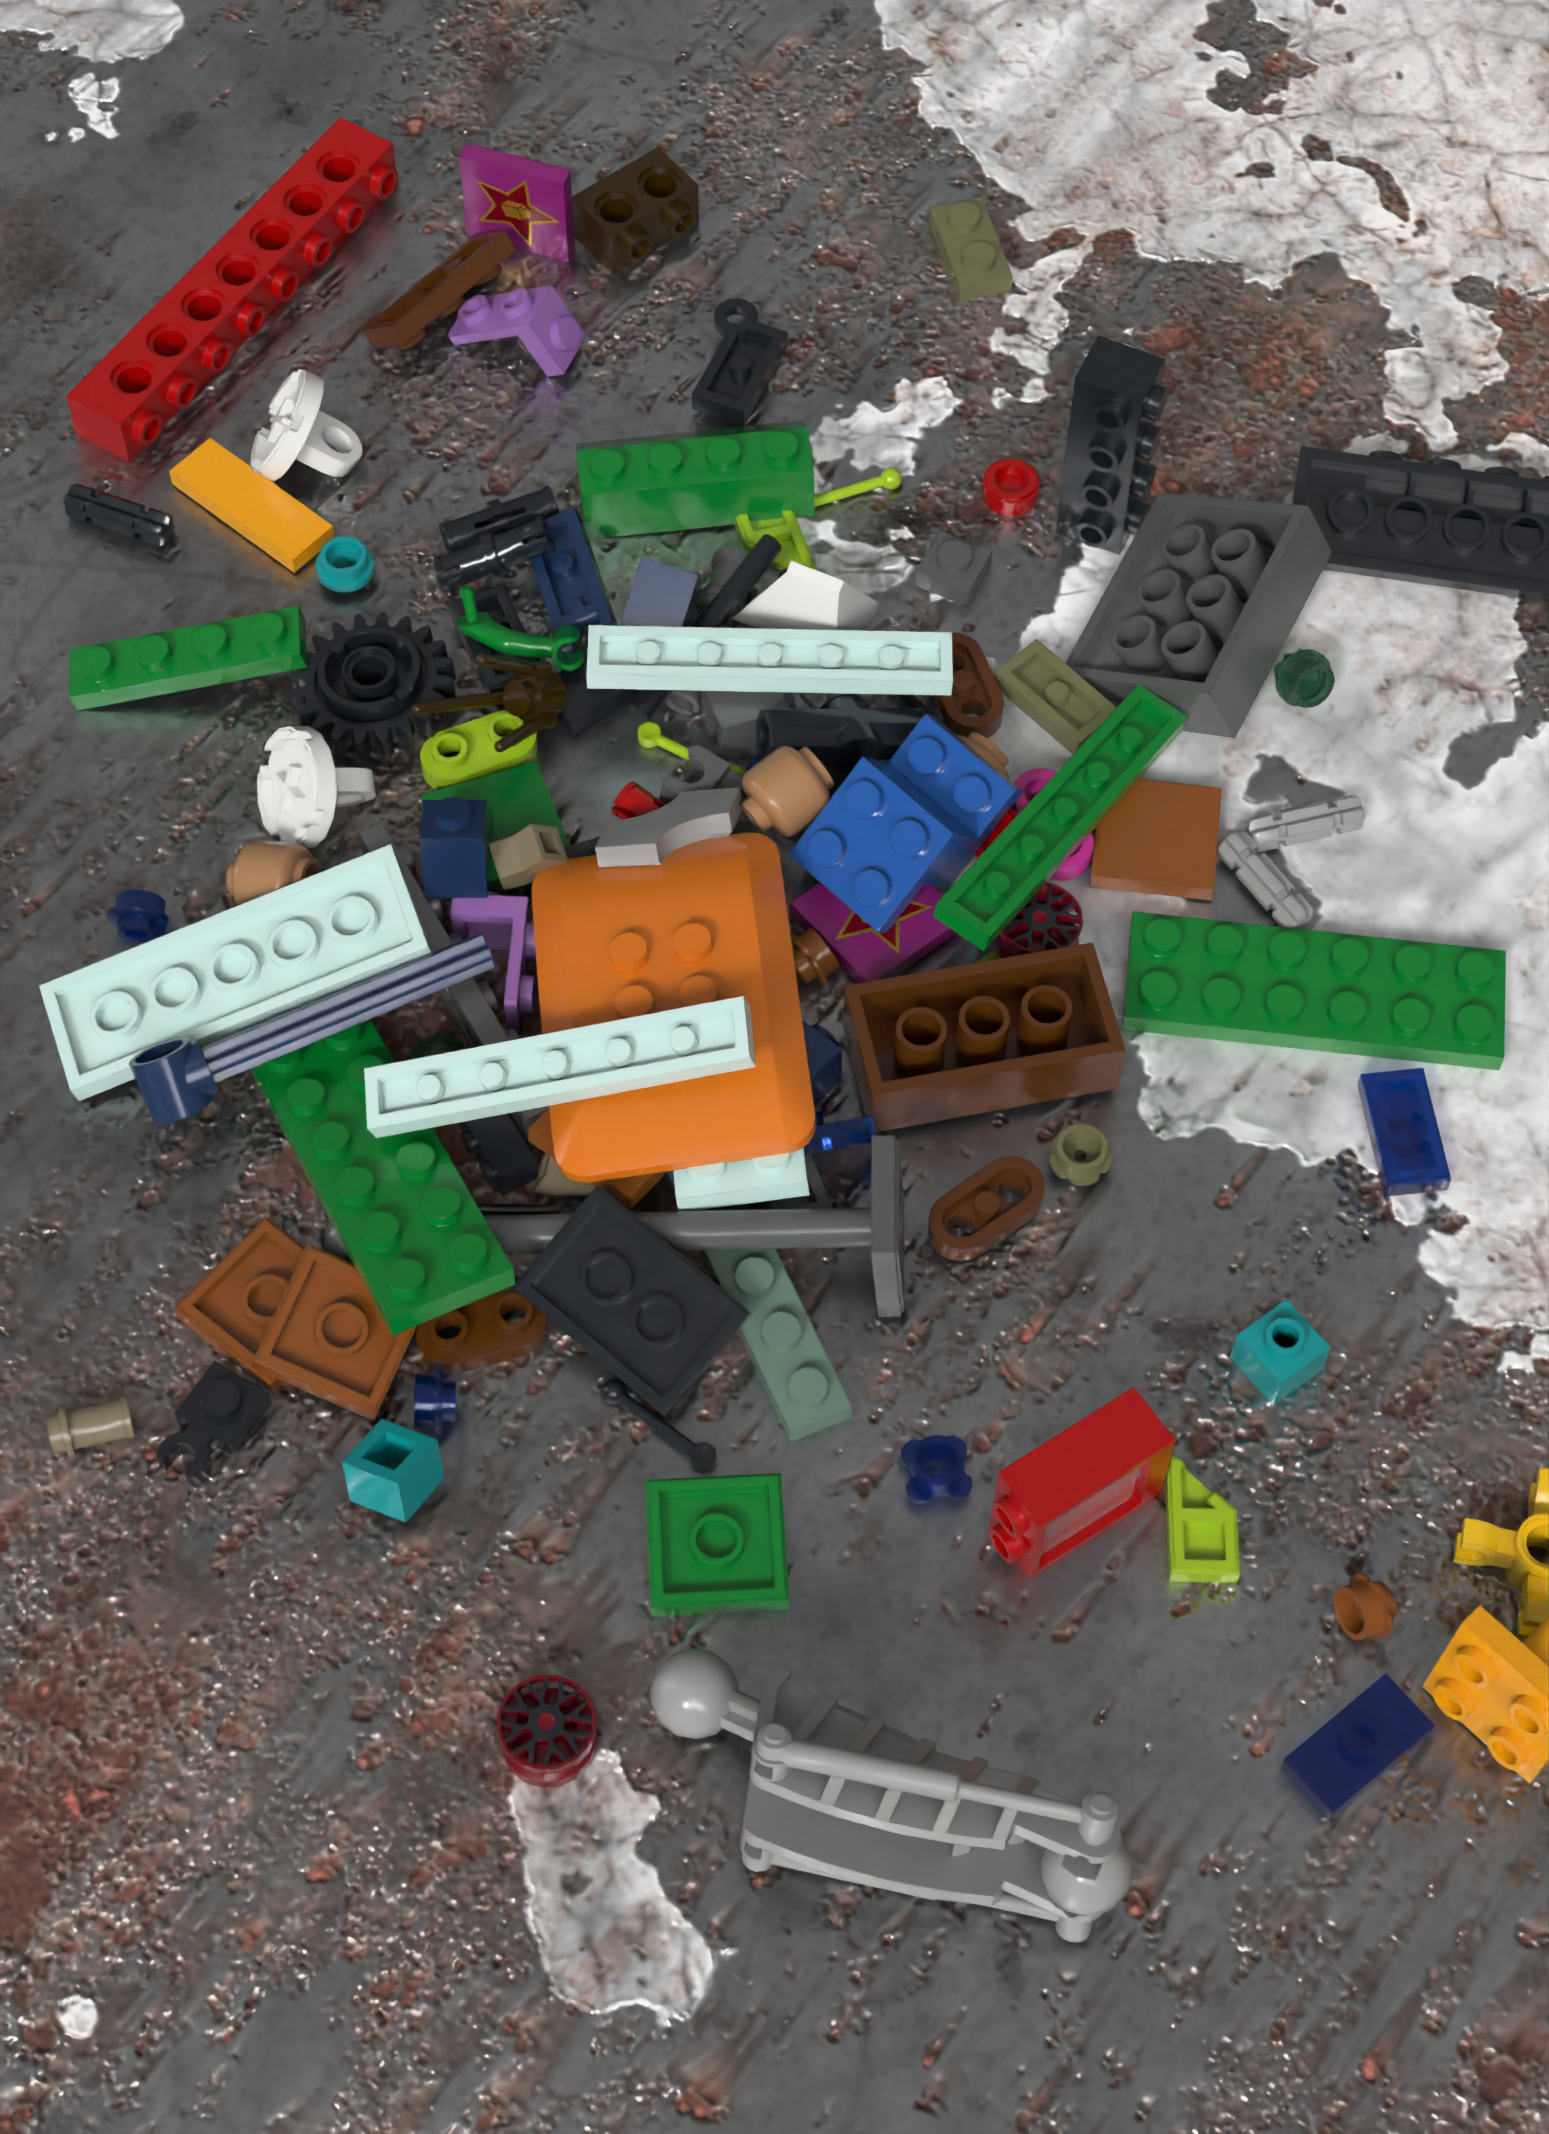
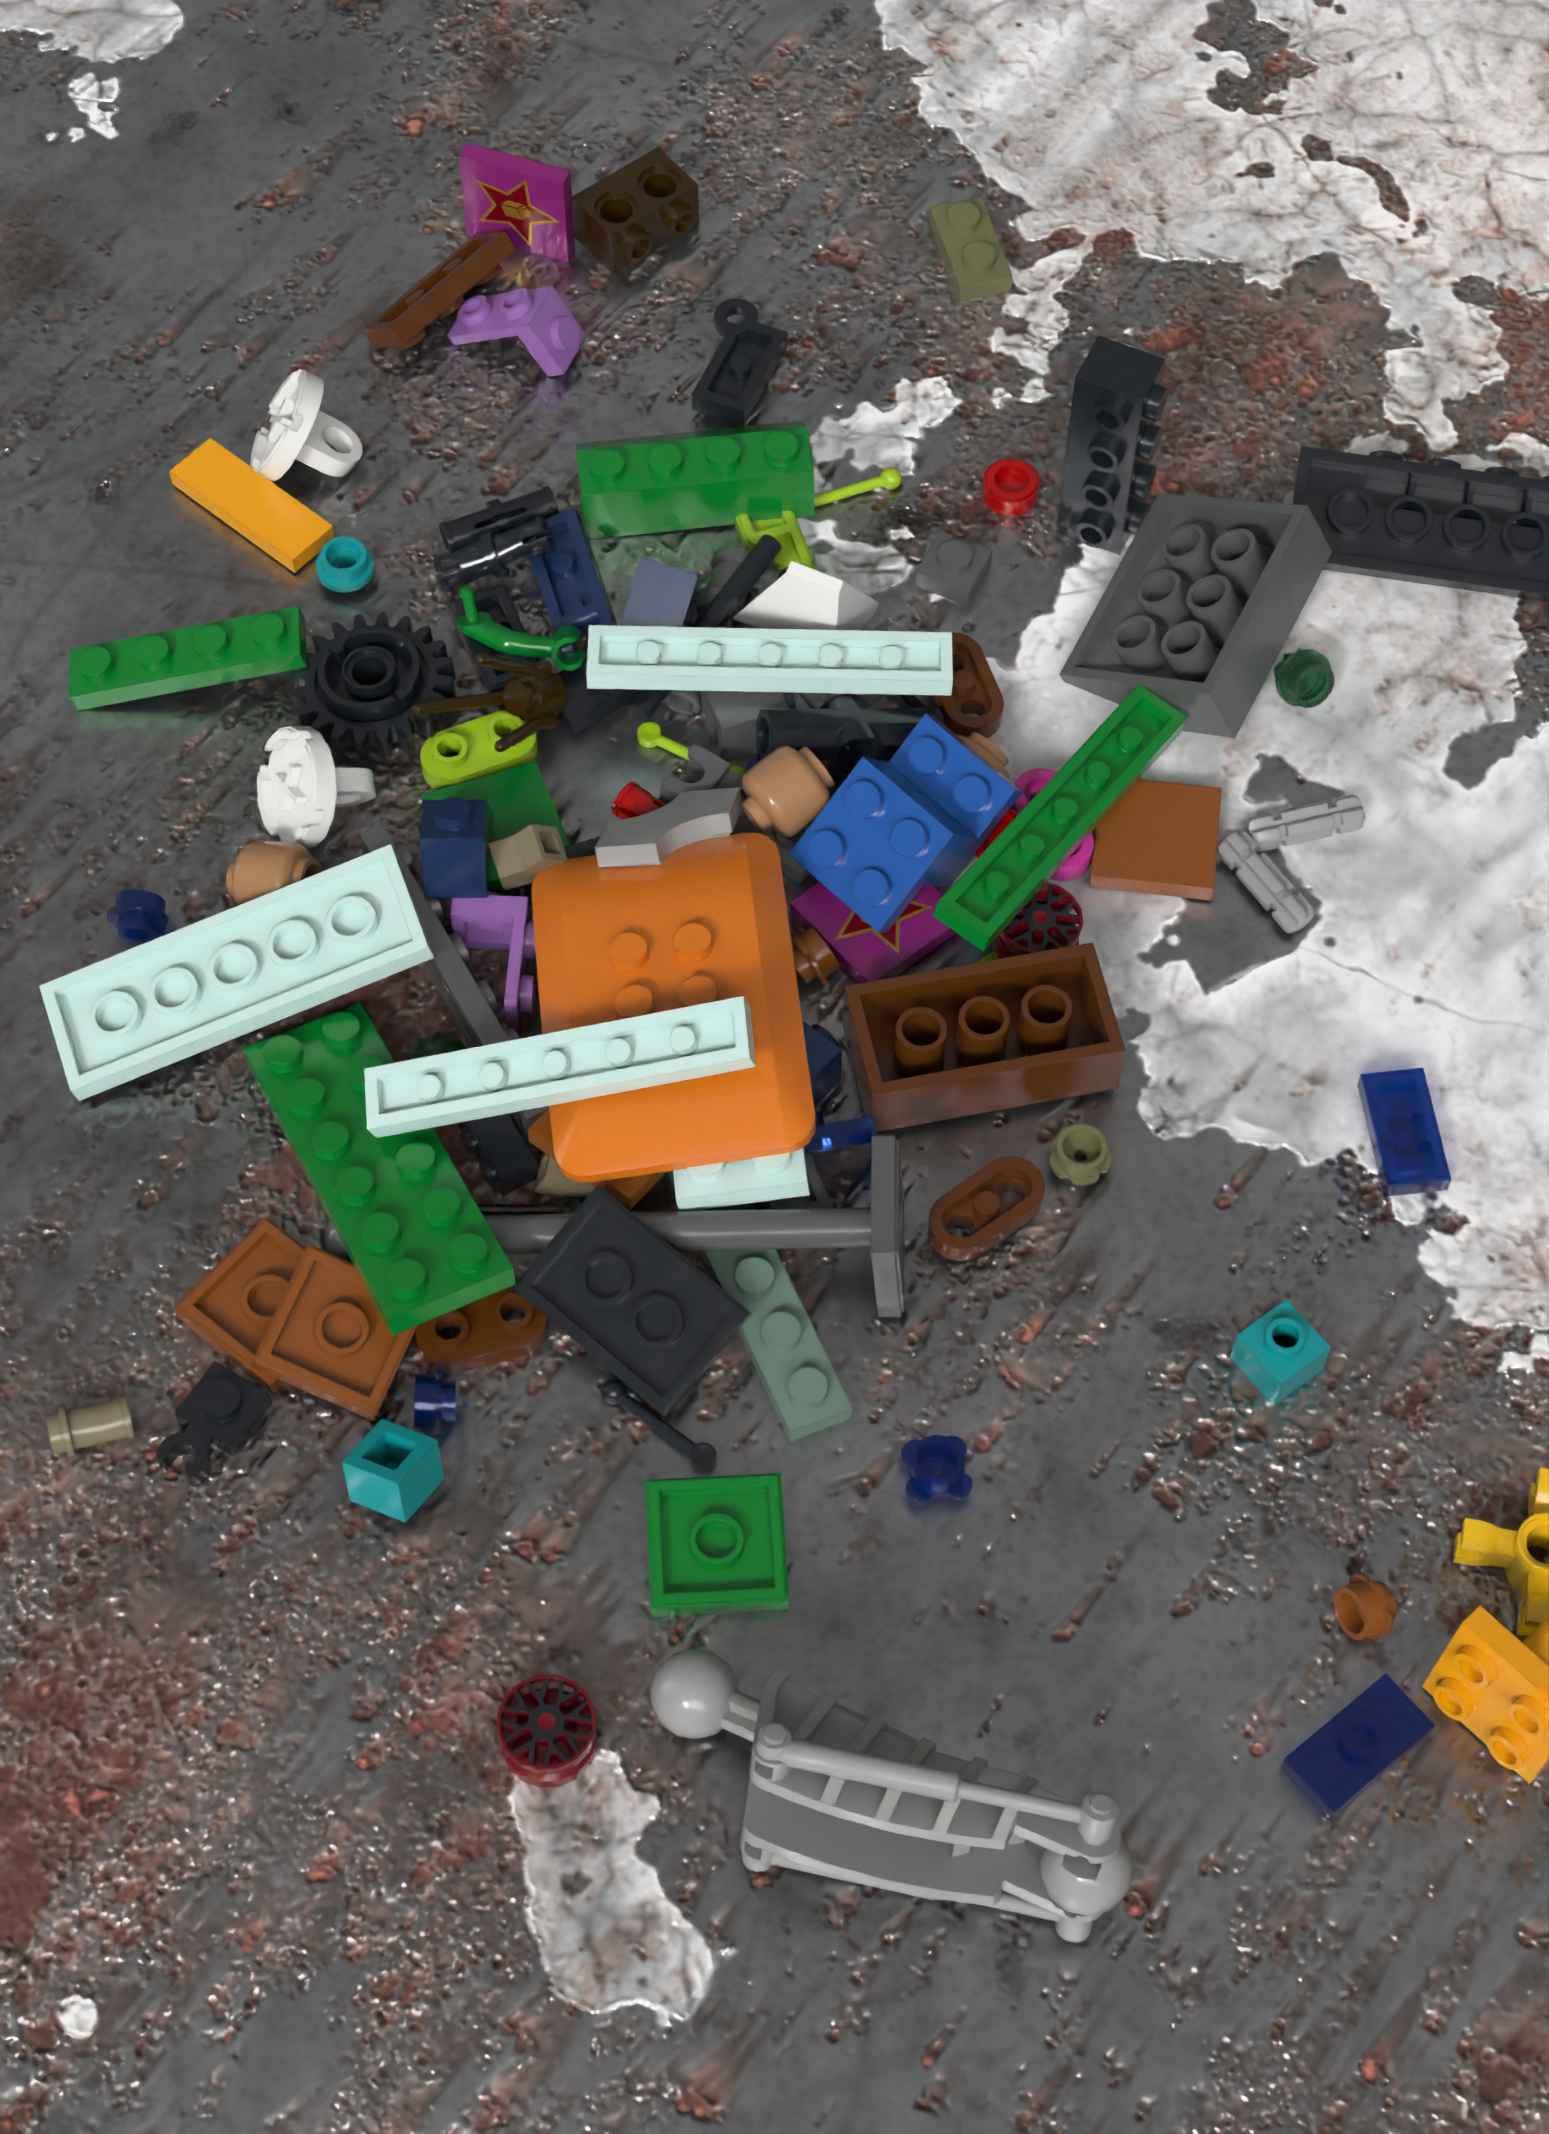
black axle [63,483,175,547] -> none
red brick [66,117,398,462] -> none
dark blue piece [129,933,495,1124] -> none
red window [988,1387,1176,1579] -> none
olive plate [994,639,1117,755] -> none
green plate [1122,911,1506,1070] -> none
lime tile [1164,1455,1240,1583] -> none

